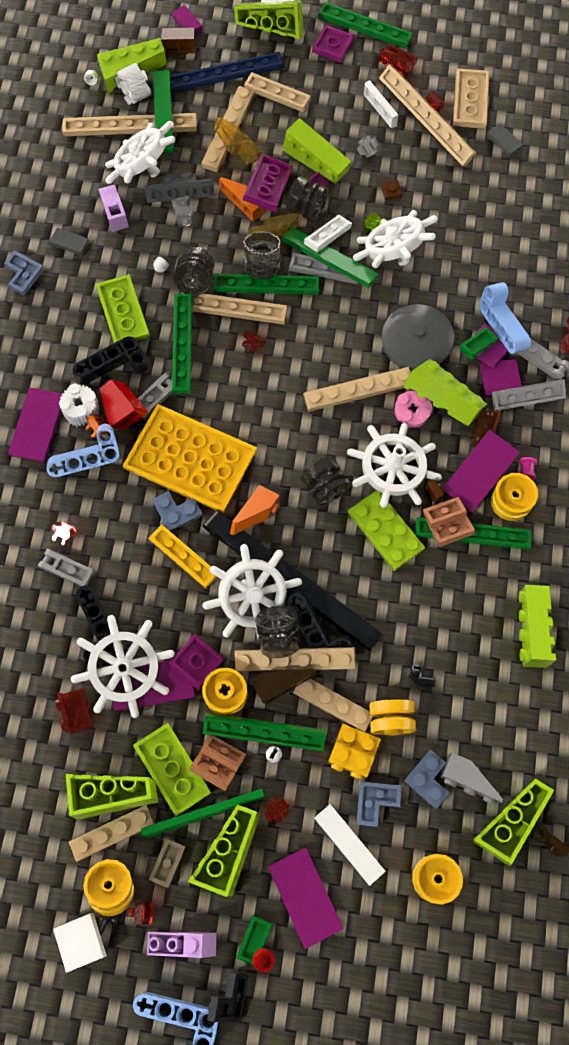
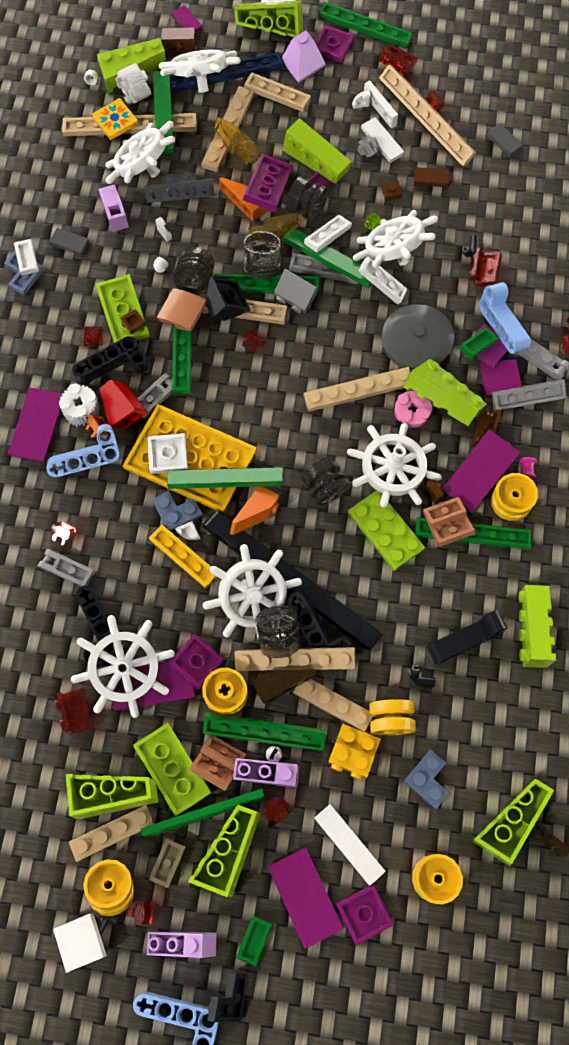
clear brick [171,196,194,227] -> none
red tile [253,948,275,973] -> none
sand blue plate [356,781,402,827] -> none
light grey slope [440,753,503,805] -> none
tan tile [453,68,490,129] -> none
none -> white tile [14,239,39,275]
none -> clear red tile [83,326,103,346]
none -> tile [92,98,139,140]
none -> reddish brown plate [120,309,146,335]
none -> white tile [148,433,188,474]
none -> white tile [156,217,172,242]
none -> nougat slope [157,288,208,331]
none -> white piece [159,50,241,93]
none -> tile [167,468,283,489]
none -> white tile [175,521,200,541]
none -> black slope [206,276,250,321]
none -> lavender slope [233,758,300,788]
none -> light grey slope [274,269,317,314]
none -> lavender slope [282,30,326,83]
none -> magenta tile [336,884,394,945]
none -> white tile [352,90,371,108]
none -> white tile [358,256,407,304]
none -> white tile [361,117,404,163]
none -> reddish brown tile [414,167,449,187]
none -> black beam [426,610,508,665]
none -> black arm [462,235,479,258]
none -> clear red bracket [470,247,502,287]

